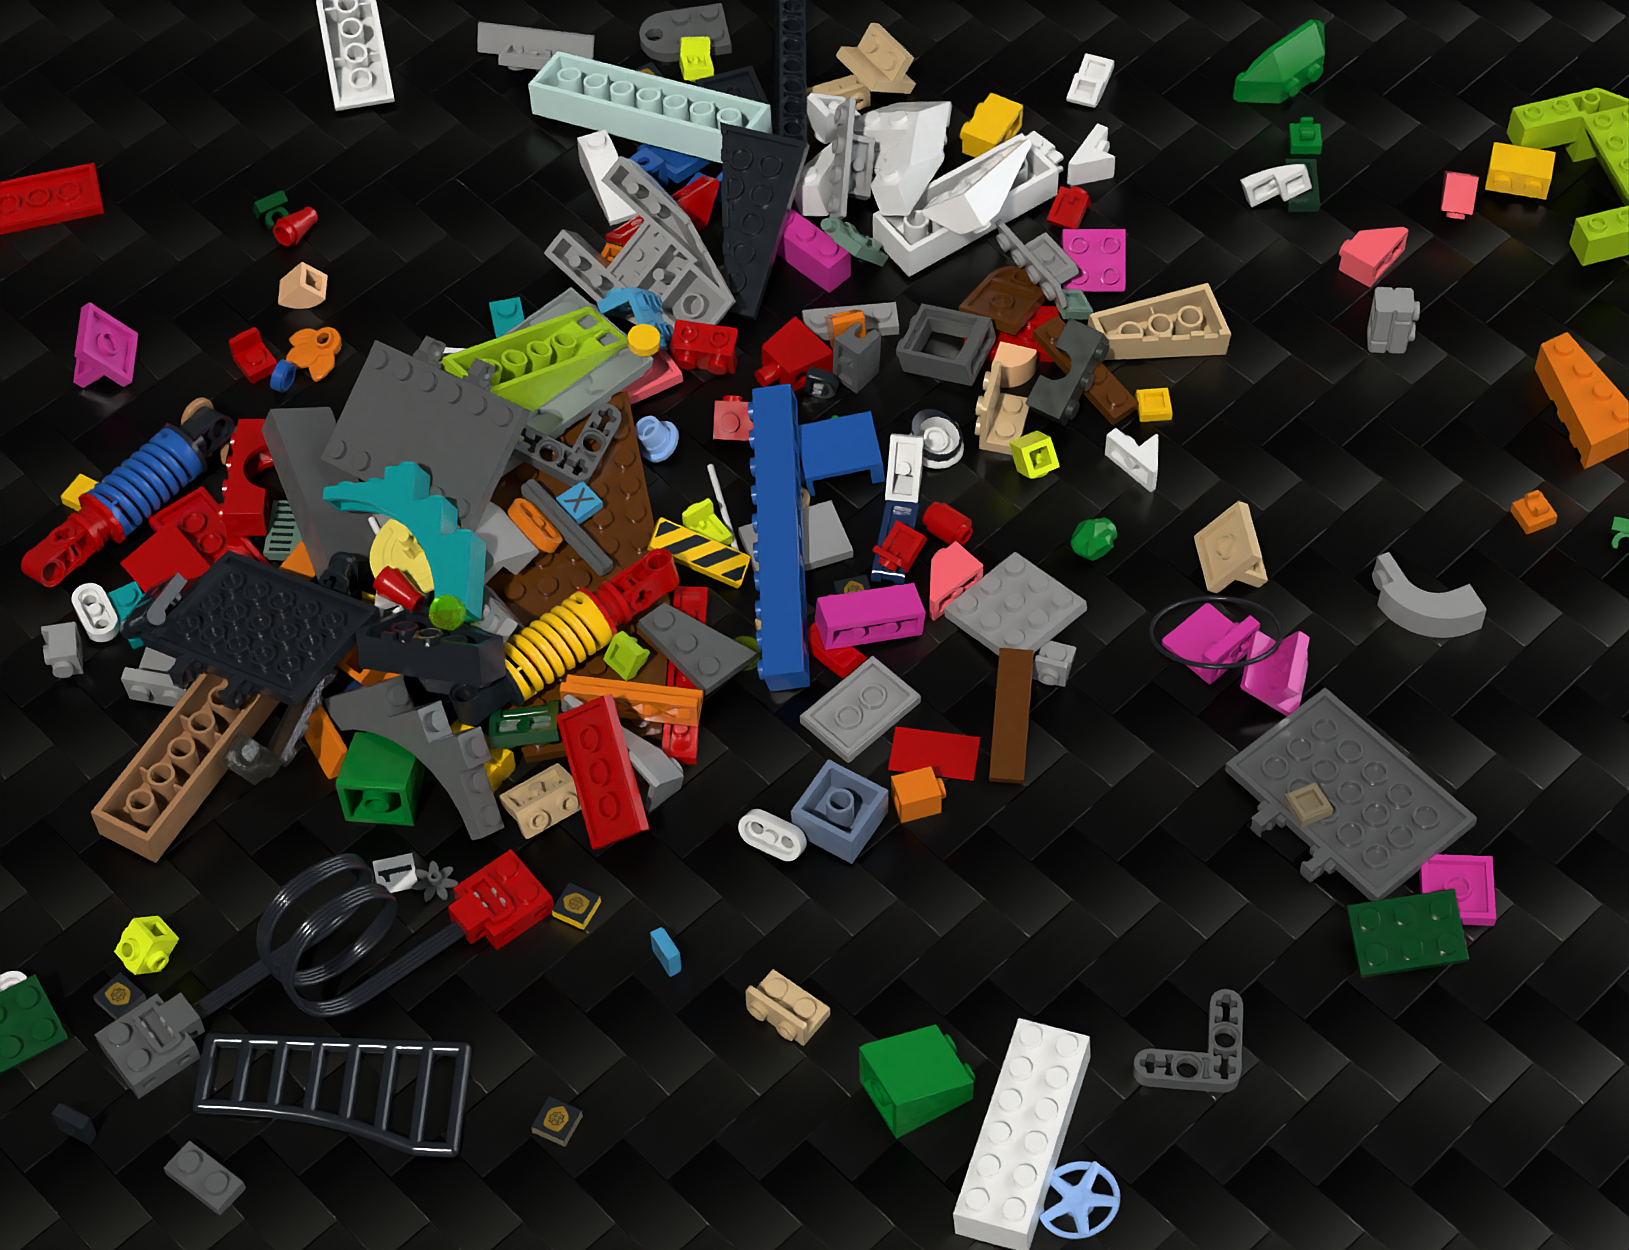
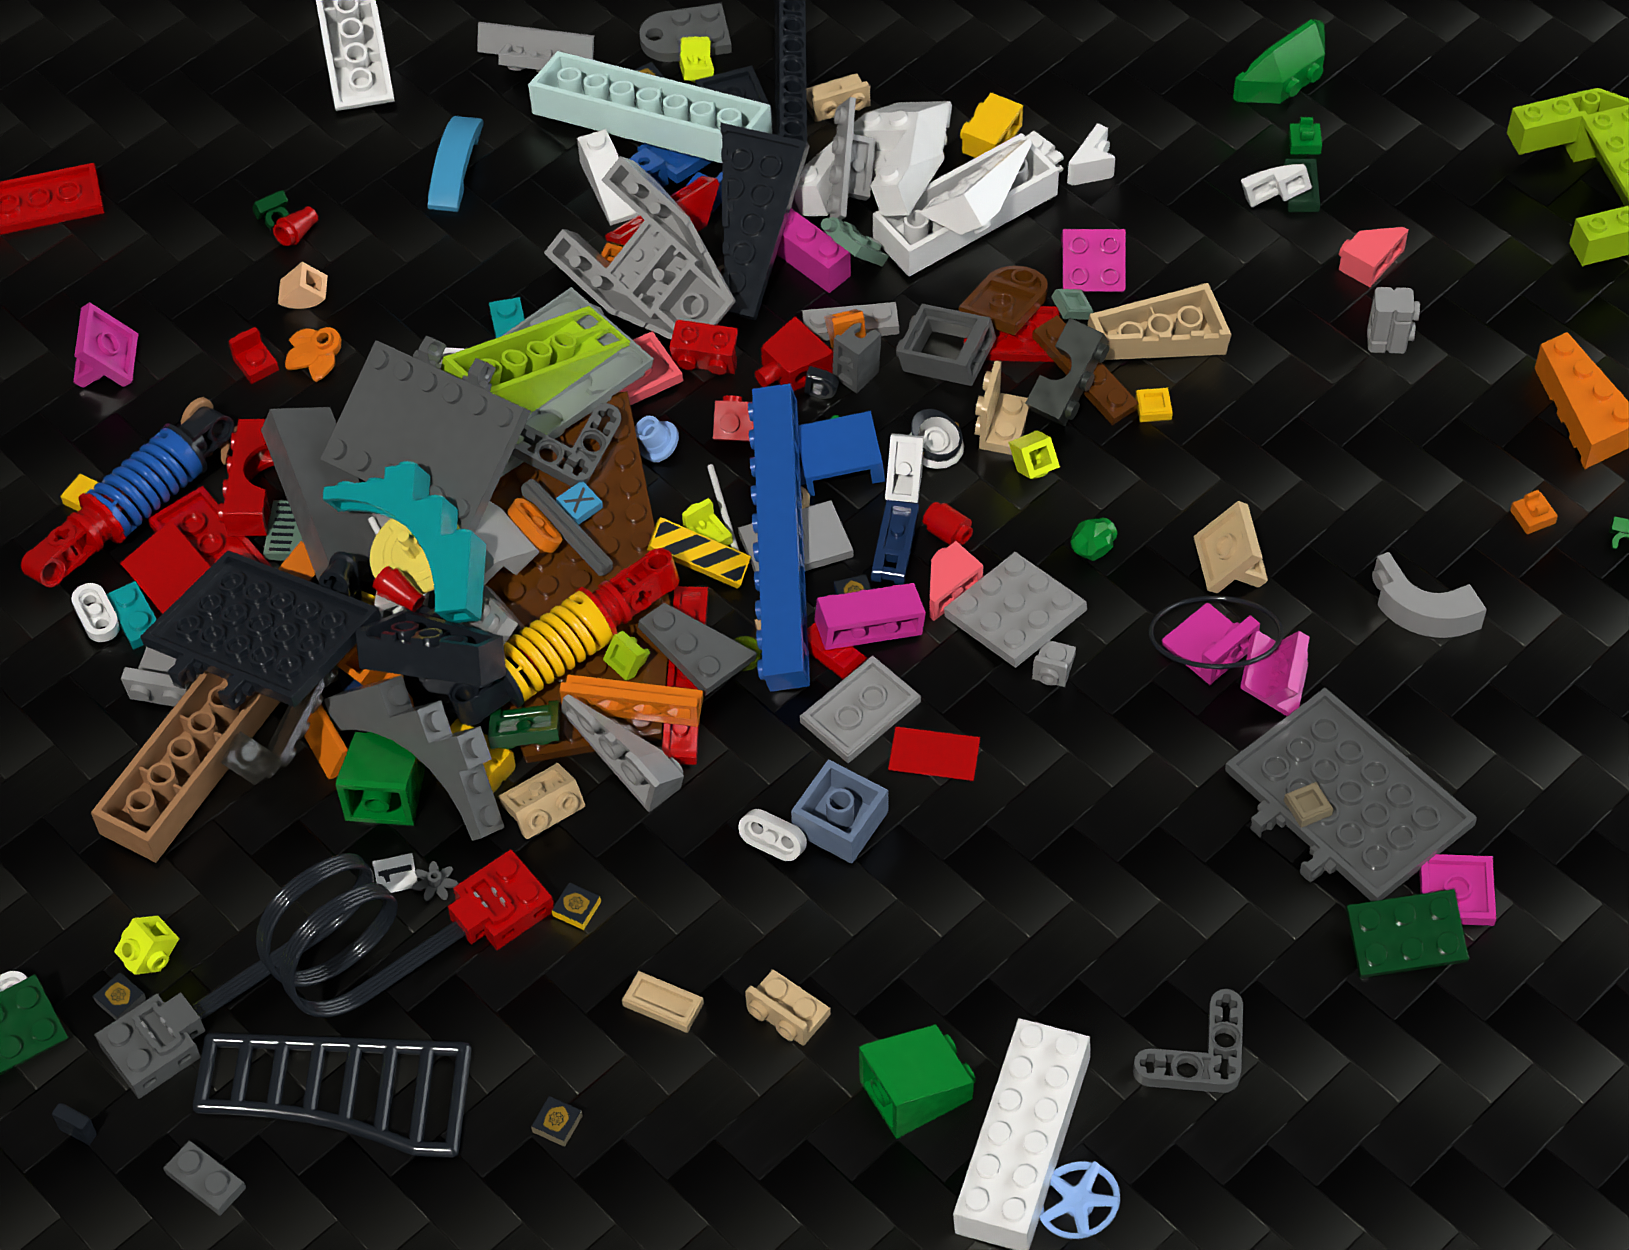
light grey brick [41,622,83,678] -> none
black plate [120,572,188,639] -> none
blue tile [270,359,296,393] -> none
clear neon green tile [429,594,466,631] -> none
red tile [556,694,649,850] -> none
dark azure bracket [596,286,673,351] -> none
yellow tile [628,324,660,357] -> none
dark azure tile [650,927,682,977] -> none
white slope [807,93,862,144] -> none
tan bracket [836,23,916,94] -> none
red bracket [872,521,927,573] -> none
orange brick [891,766,946,823] -> none
reddish brown tile [989,648,1034,784] -> none
light nougat brick [991,341,1037,388] -> none
light grey bracket [995,219,1079,309] -> none
red bracket [1047,186,1092,229] -> none
white slope [1066,54,1114,108] -> none
white slope [1105,428,1158,492] -> none
coral slope [1440,171,1479,219] -> none
yellow brick [1485,142,1556,200] -> none
none -> dark azure slope [427,116,483,212]
none -> tan tile [622,971,704,1033]

